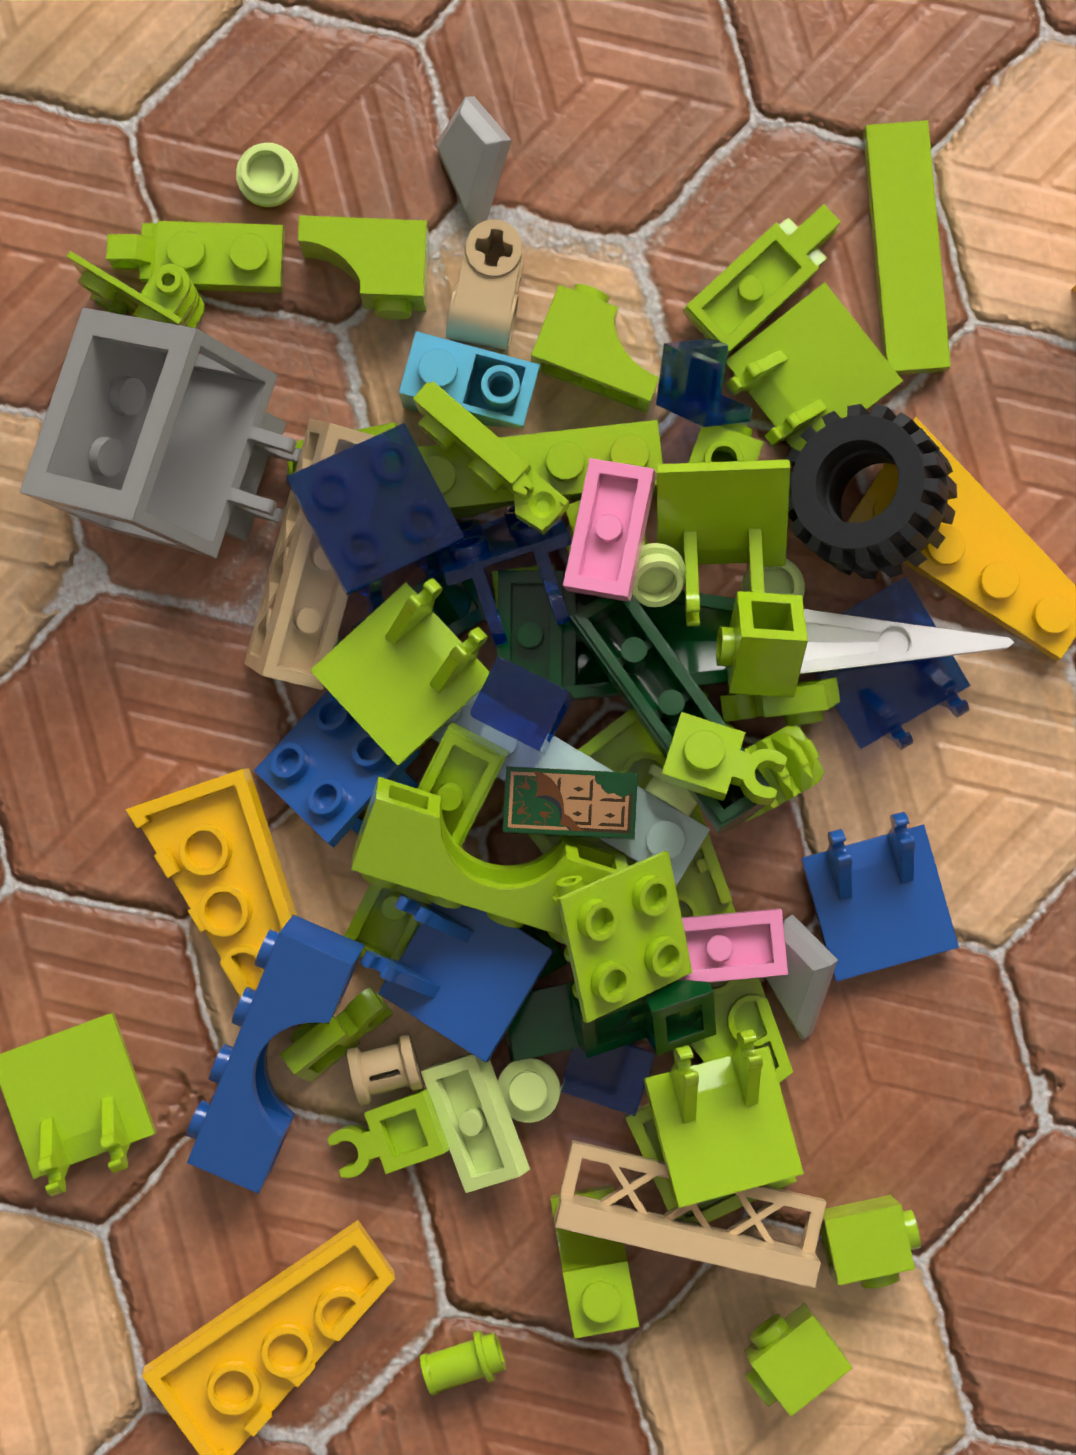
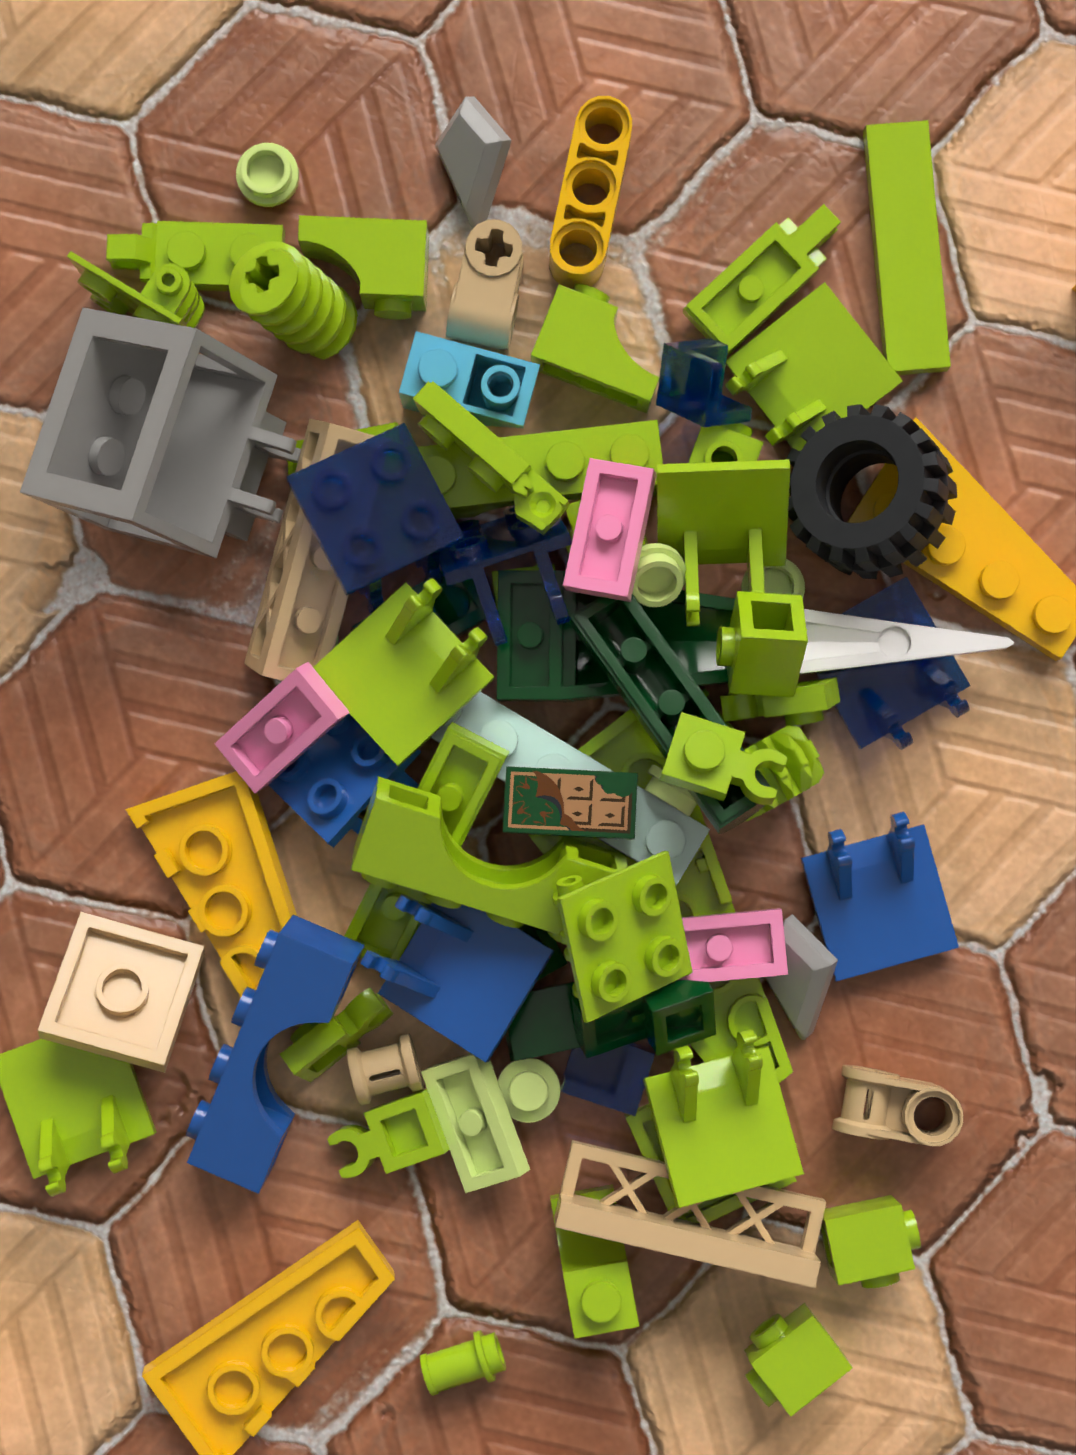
clear blue panel [470,656,574,755] -> none
none -> plate [38,912,205,1073]
none -> bright pink plate [214,662,350,793]
none -> lime piece [229,242,358,360]
none -> yellow beam [549,96,632,289]
none -> tan piece [832,1065,963,1146]

